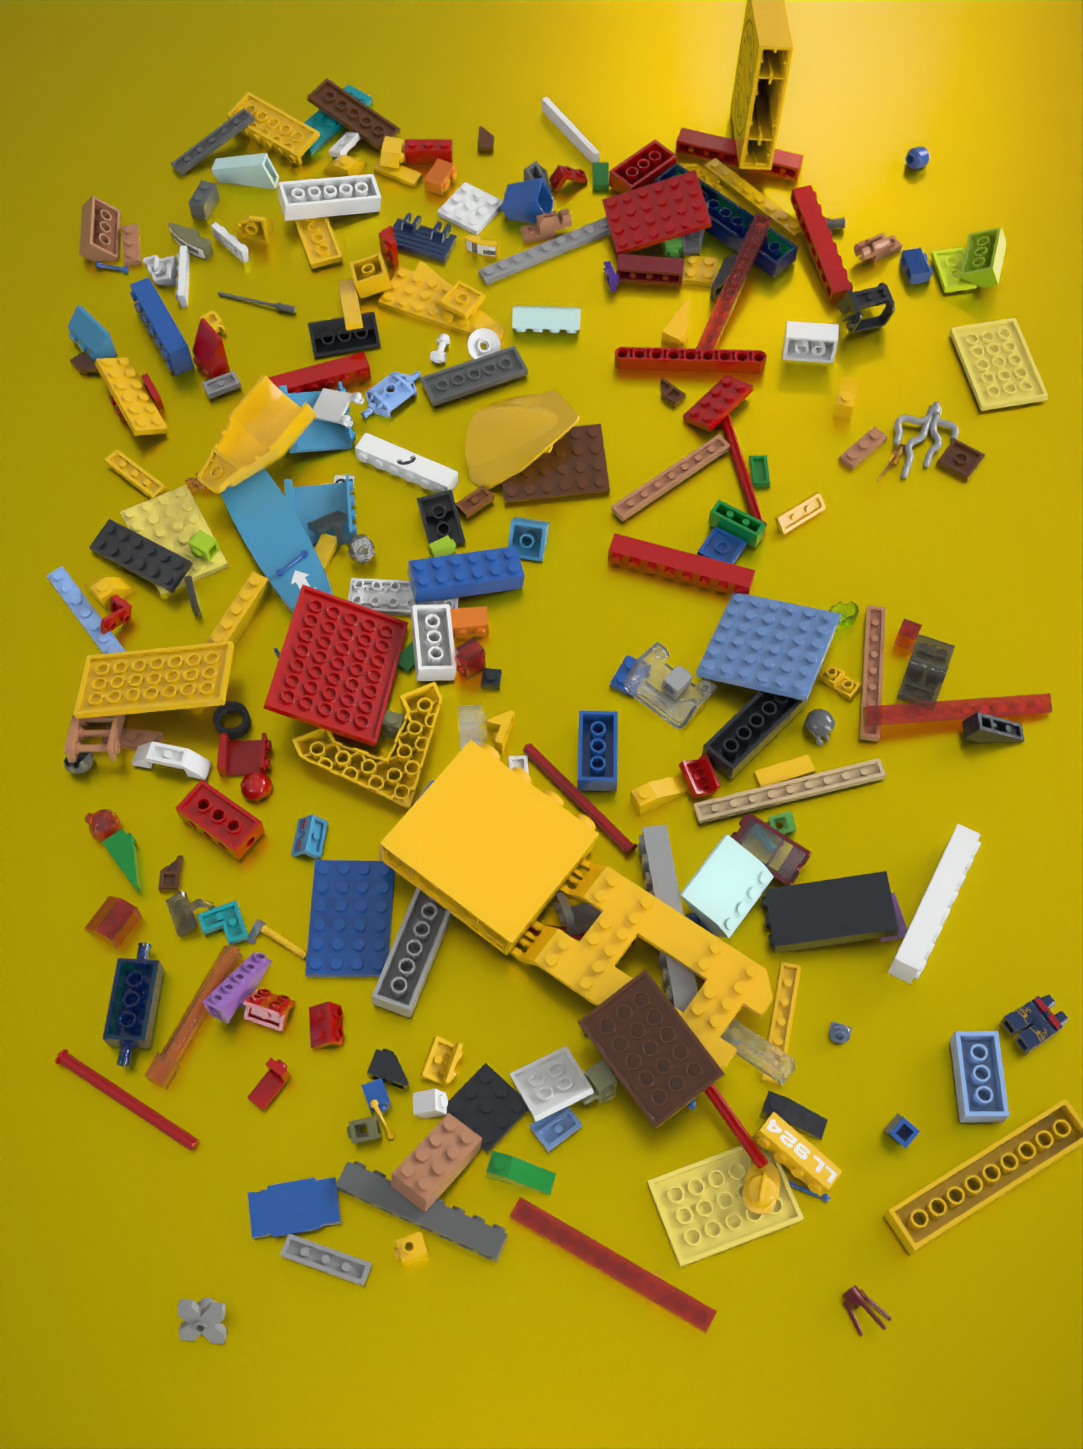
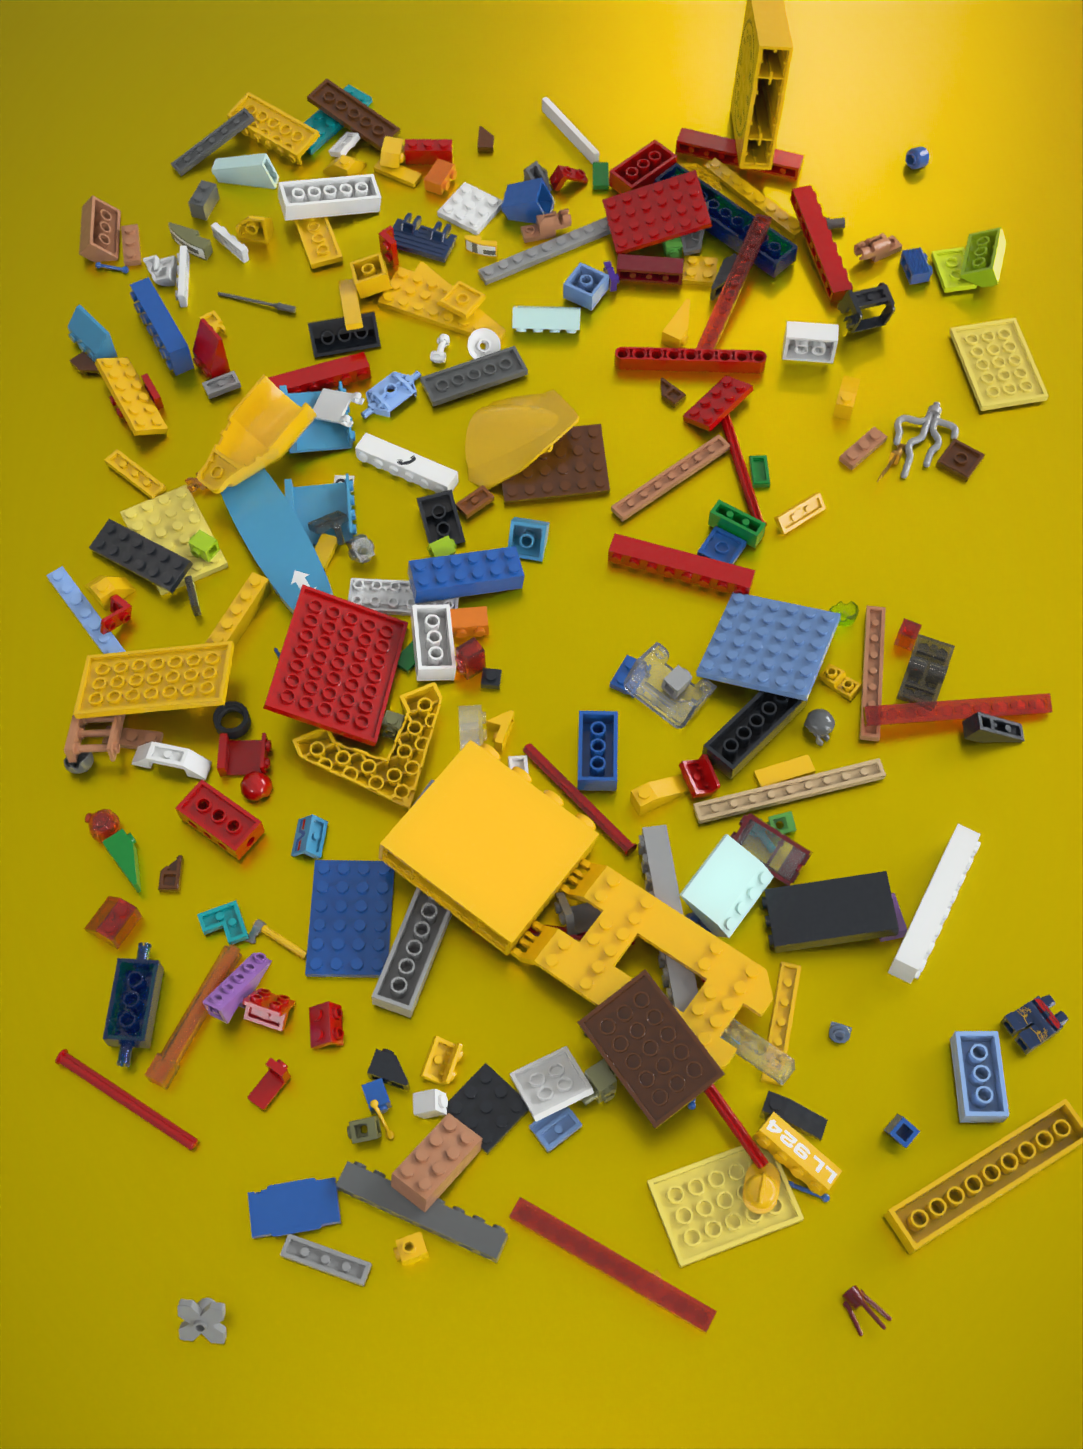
clear smoke plate [166,891,214,937] -> none
blue hinge [276,550,308,576] -> none
green slope [486,1151,556,1196] -> none
none -> medium blue brick [563,262,609,311]

